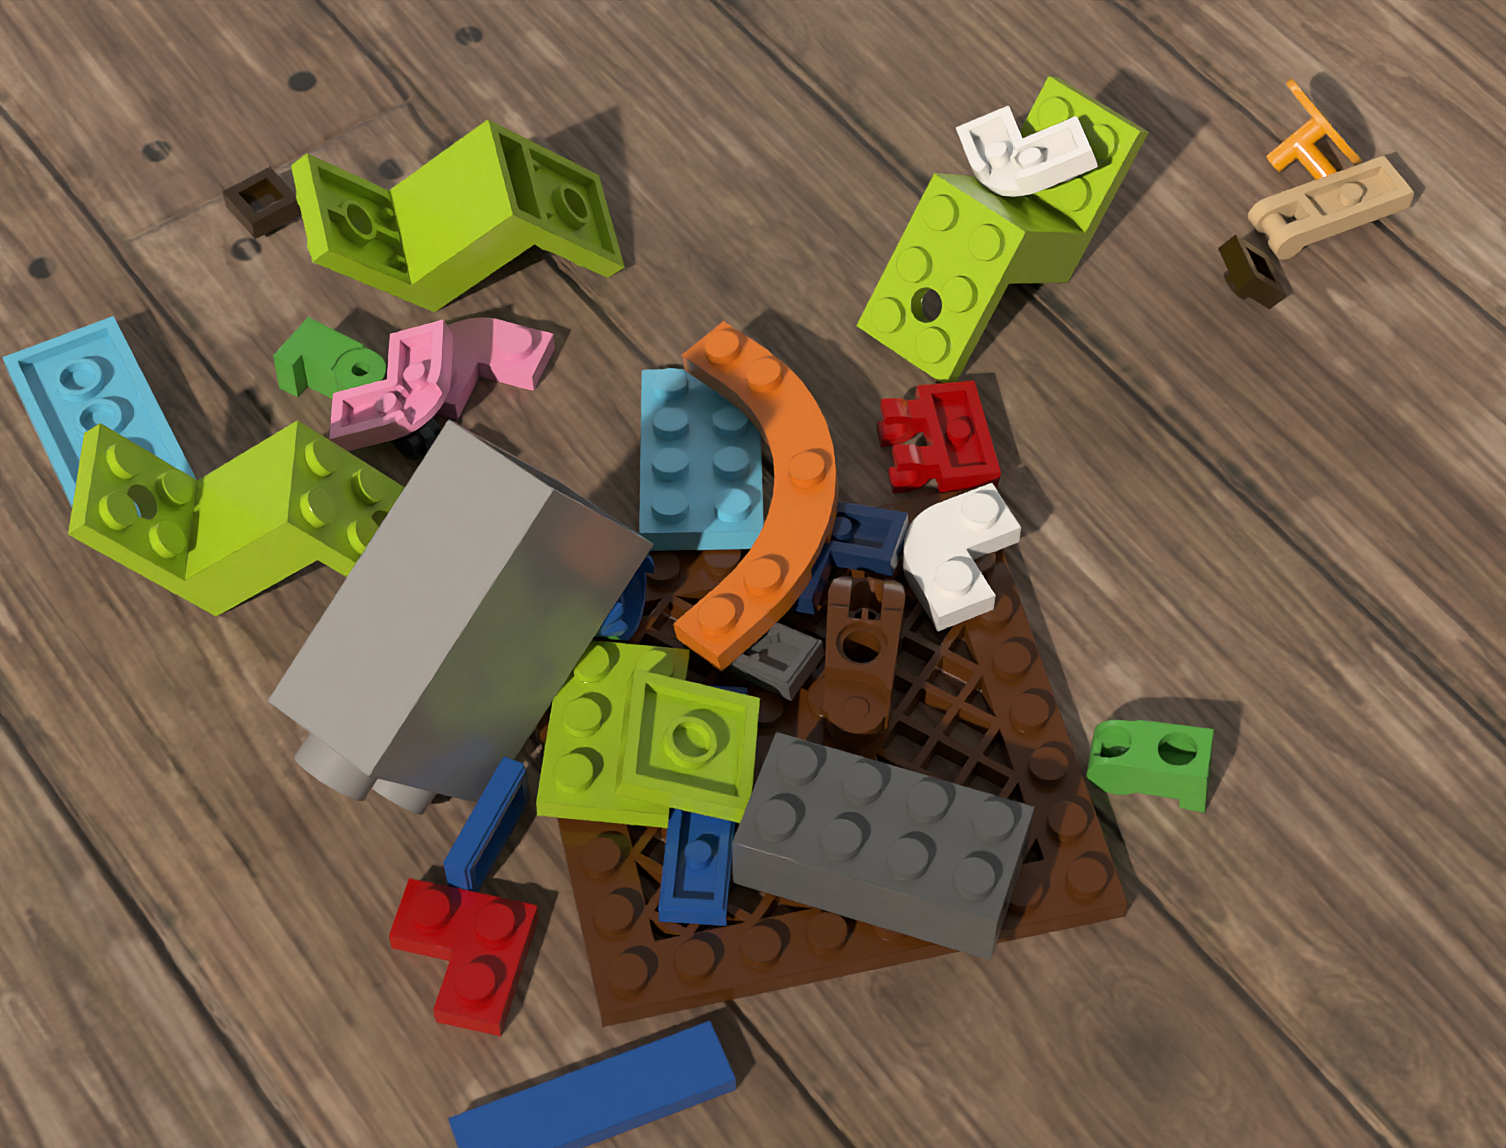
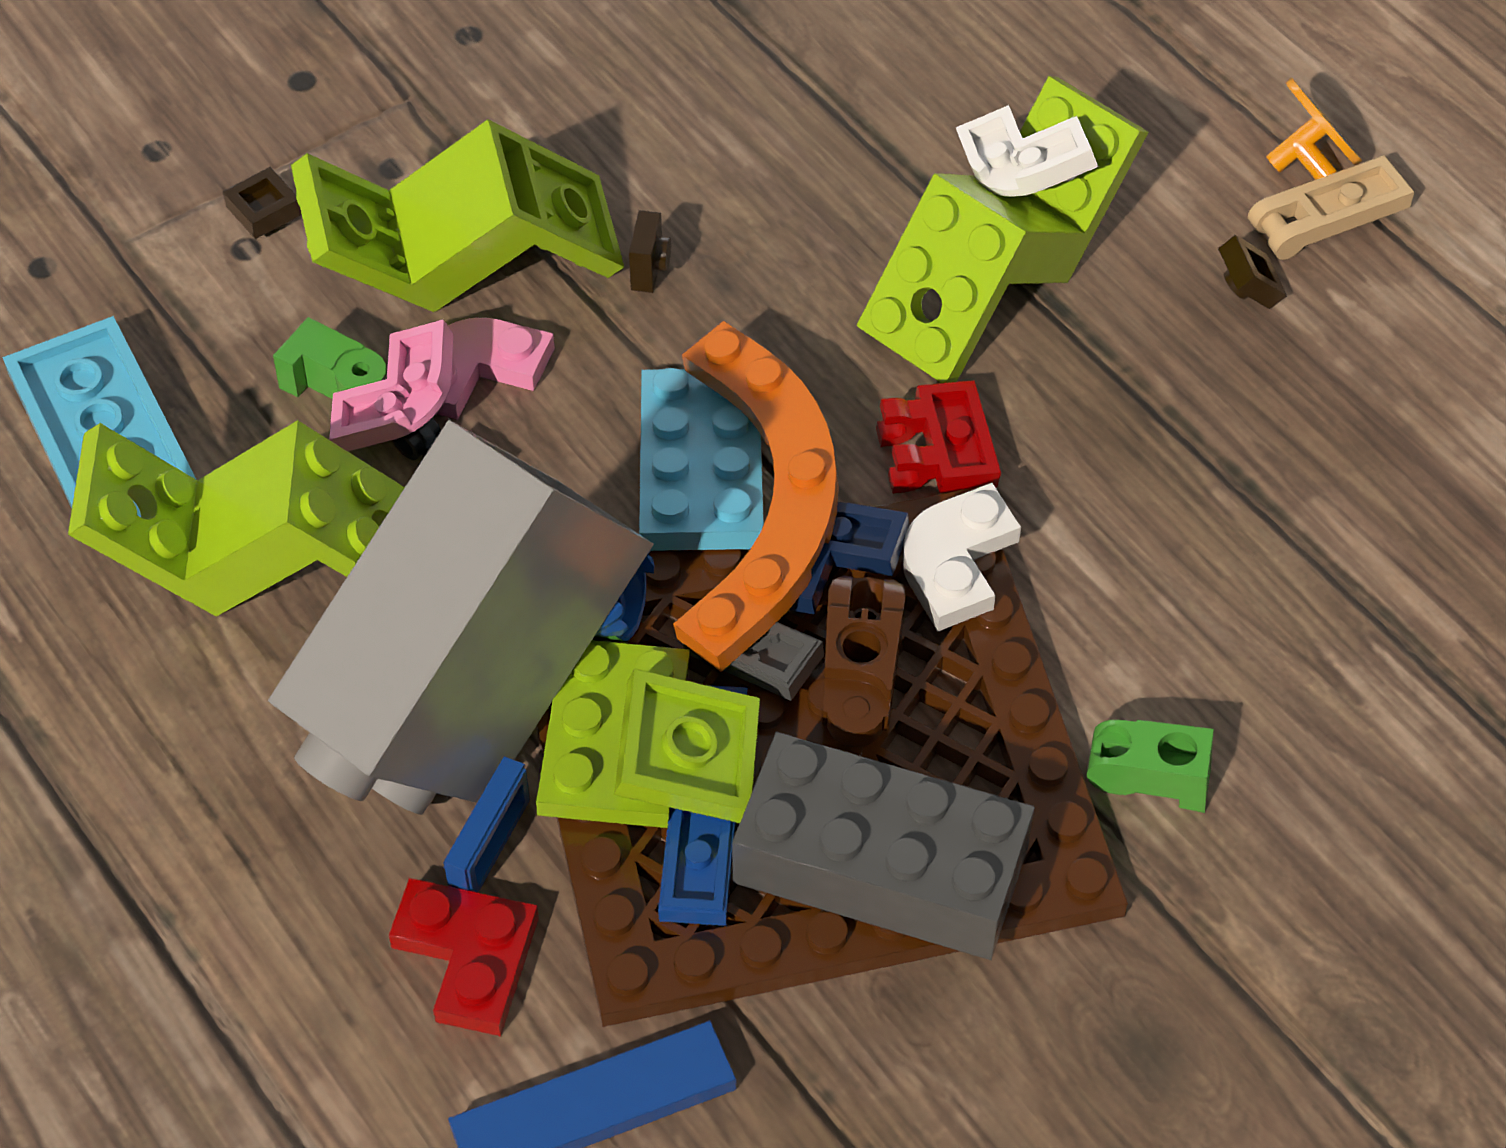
none -> dark brown plate [629,210,671,293]

